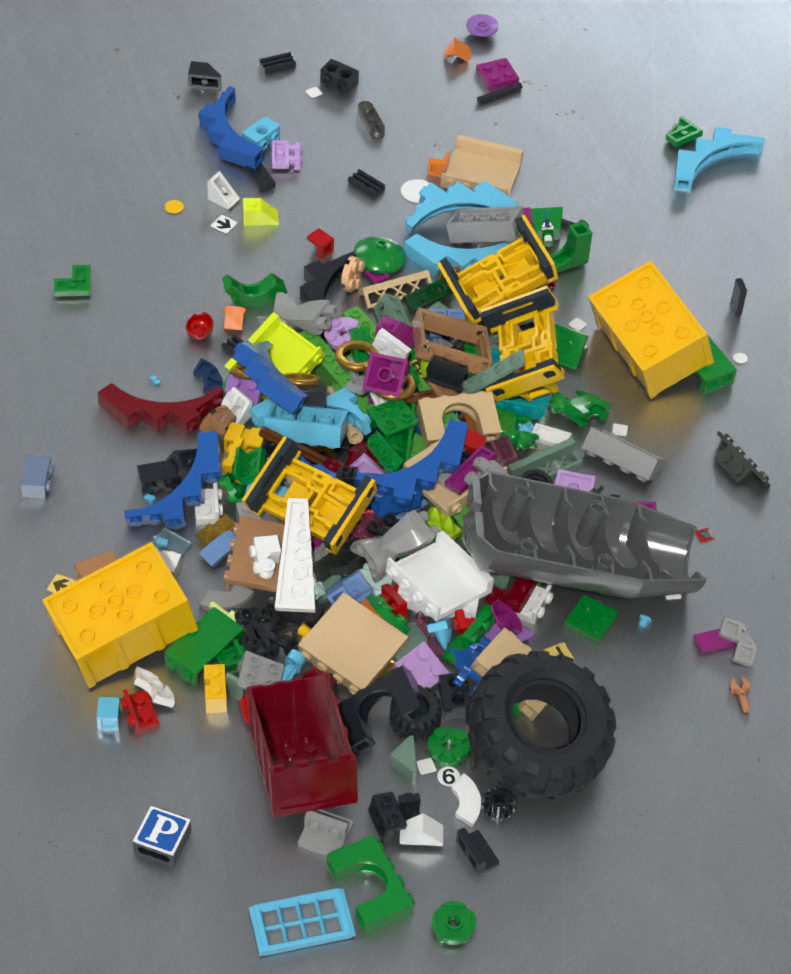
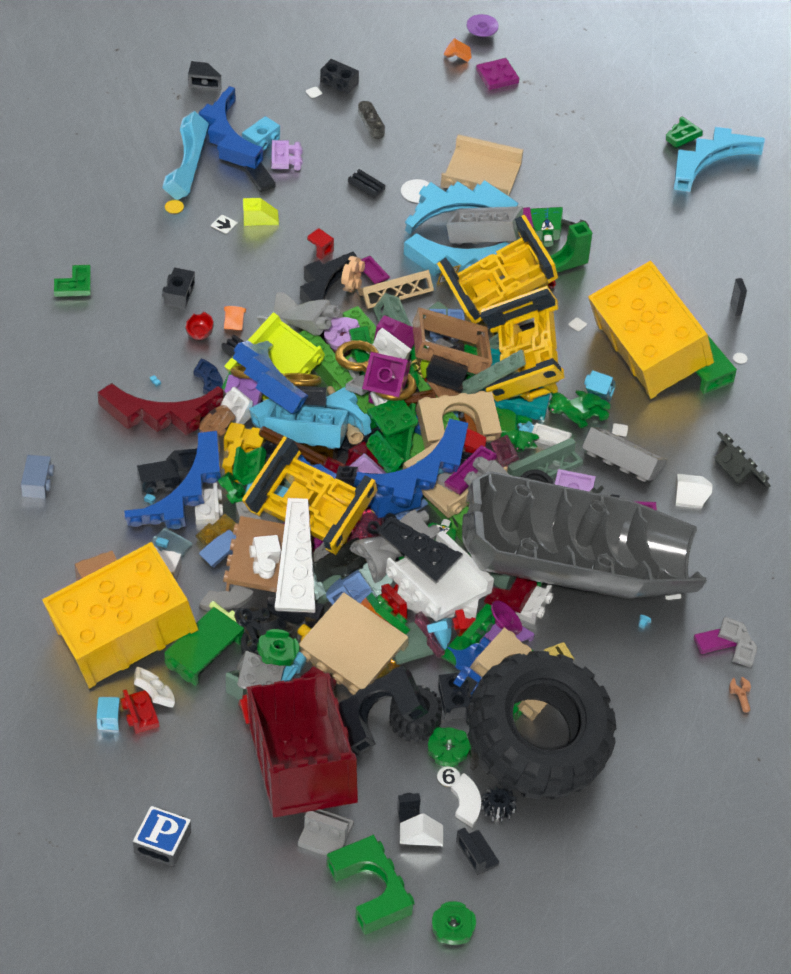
clear yellow sticker [46,574,76,593] -> none
yellow brick [204,664,227,713] -> none
white slope [207,171,240,209] -> none
green bracket [215,639,245,672] -> none
green arch [222,273,288,308] -> none
medium azure piece [249,888,356,956] -> none
black tile [259,52,296,74] -> none
green dish [353,236,406,274] -> none
black bracket [368,792,407,845] -> none
sand green slope [389,736,417,783] -> none
lavender plate [392,641,449,689] -> none
dark green plate [402,277,453,314] -> none
white sticker [416,758,436,775] -> none
lime tile [426,507,462,540] -> none
orange panel [427,152,450,177] -> none
black bar [477,82,522,104] -> none
green bracket [555,323,589,370] -> none
green plate [564,595,619,644] -> none
sticker [696,528,715,543] -> none
none -> medium azure arch [162,111,209,200]
none -> black brick [162,267,195,309]
none -> green plate [257,629,299,666]
none -> black wing [377,516,463,584]
none -> medium azure brick [584,370,616,402]
none -> white slope [675,474,712,508]

